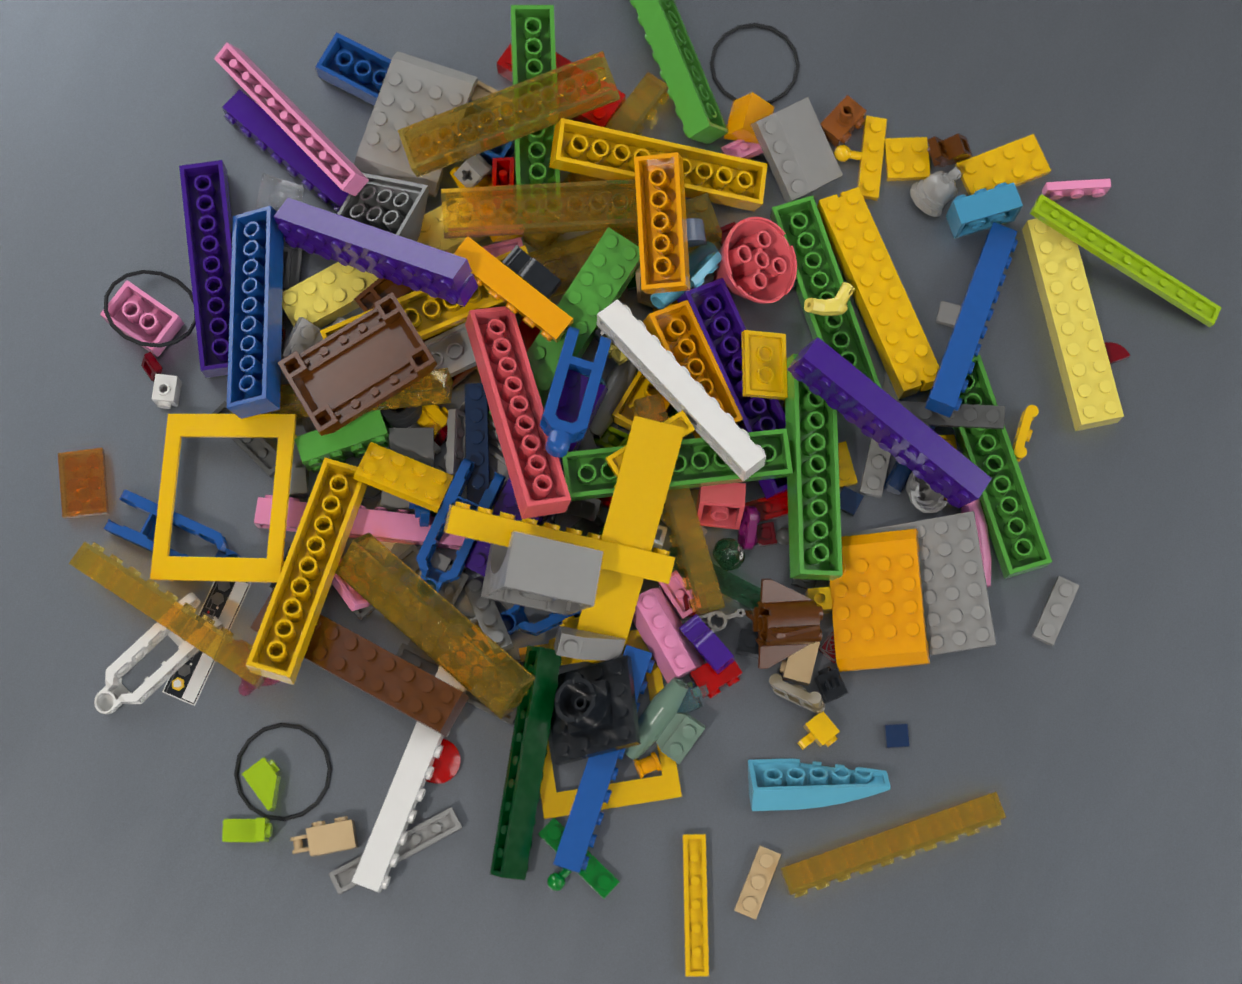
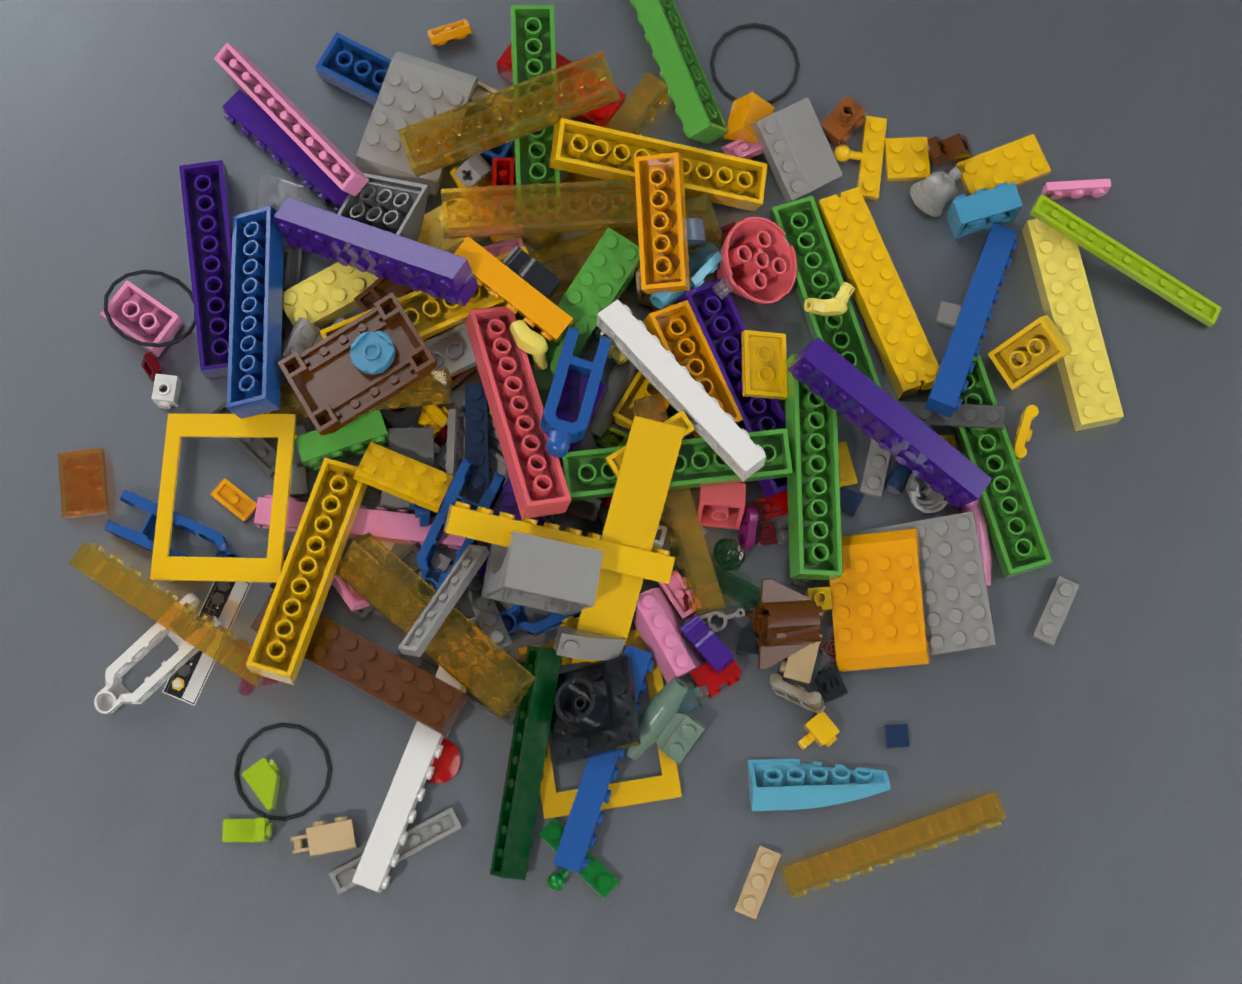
light orange bush [633,752,662,779] -> none
yellow plate [683,834,709,977] -> none
dark red tile [1104,342,1130,365] -> none
none -> light orange plate [210,478,257,523]
none -> dark azure tile [350,331,396,375]
none -> light grey plate [398,544,490,657]
none -> light orange plate [427,19,472,46]
none -> light yellow arm [510,320,548,370]
none -> clear piece [712,277,734,300]
none -> yellow brick [988,315,1072,390]

